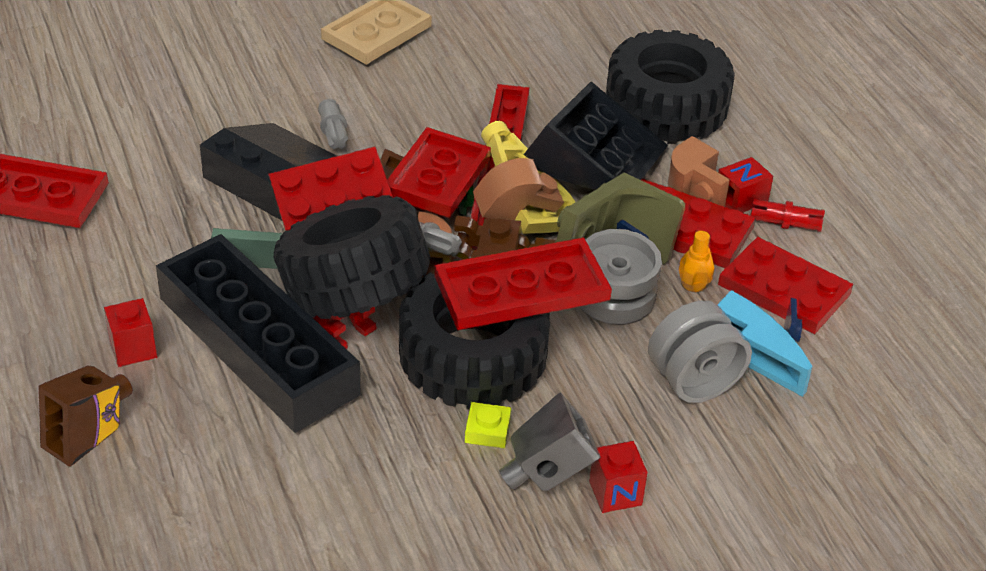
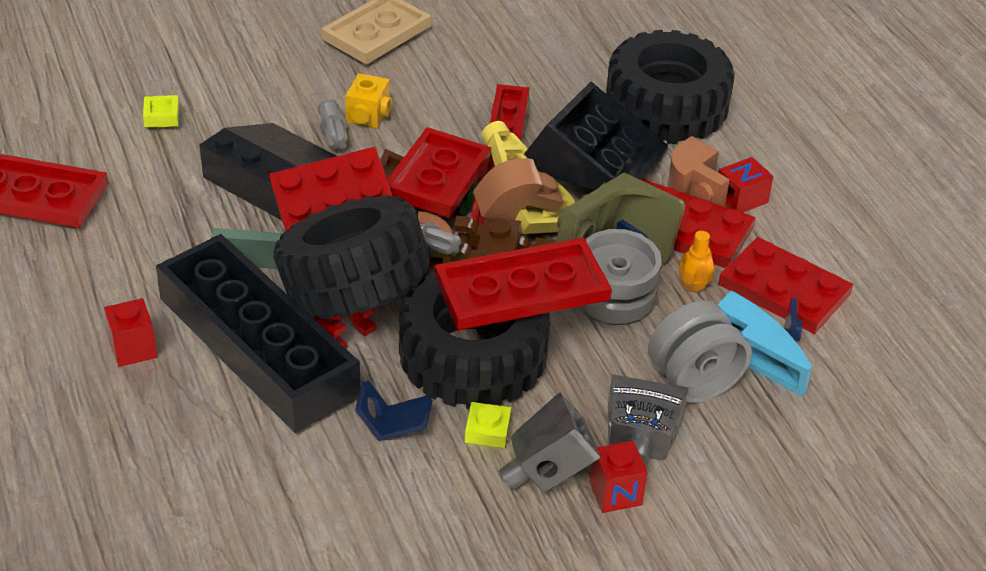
reddish brown torso [39,365,133,467] -> none
red pin [751,198,825,232] -> none
none -> neon yellow plate [143,95,179,128]
none -> yellow brick [345,73,392,129]
none -> dark blue bracket [355,381,433,441]
none -> flat silver torso [608,374,689,467]

